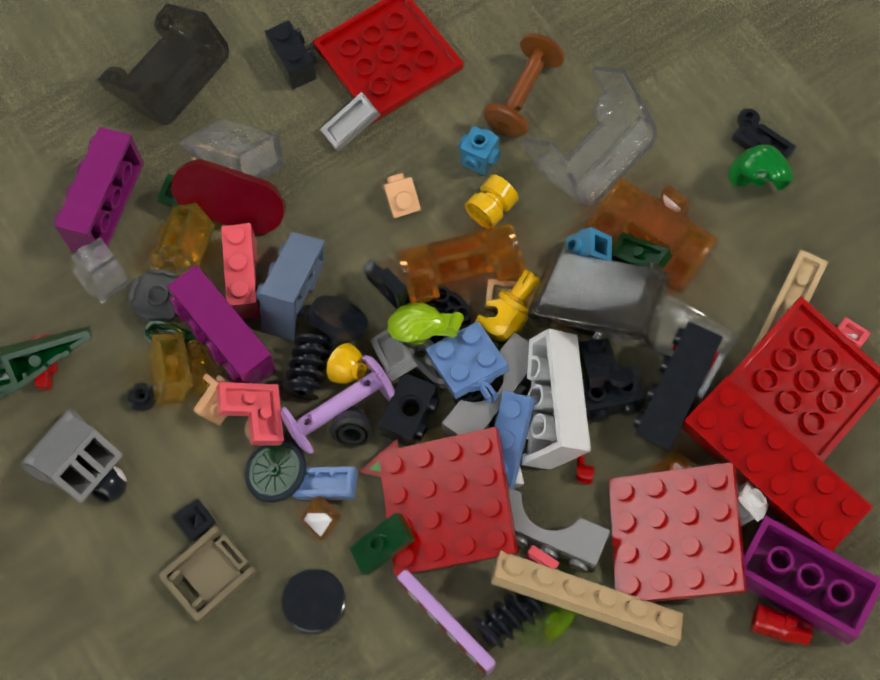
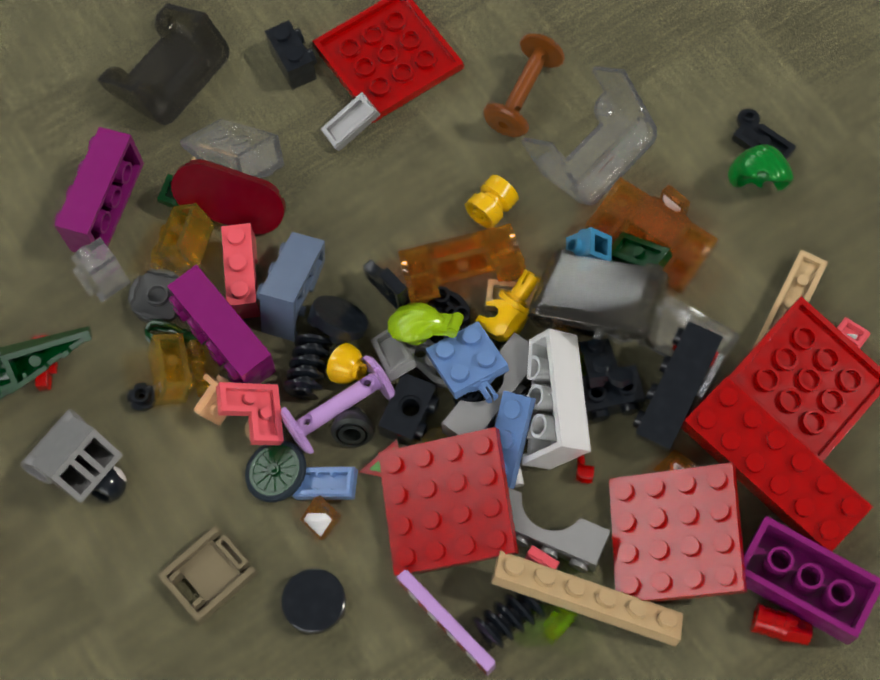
black tile [172,498,216,542] -> none
dark green plate [349,513,416,576] -> none
light nougat bracket [382,173,421,218] -> none
dark azure brick [458,126,501,176] -> none
white bracket [737,481,769,527] -> none

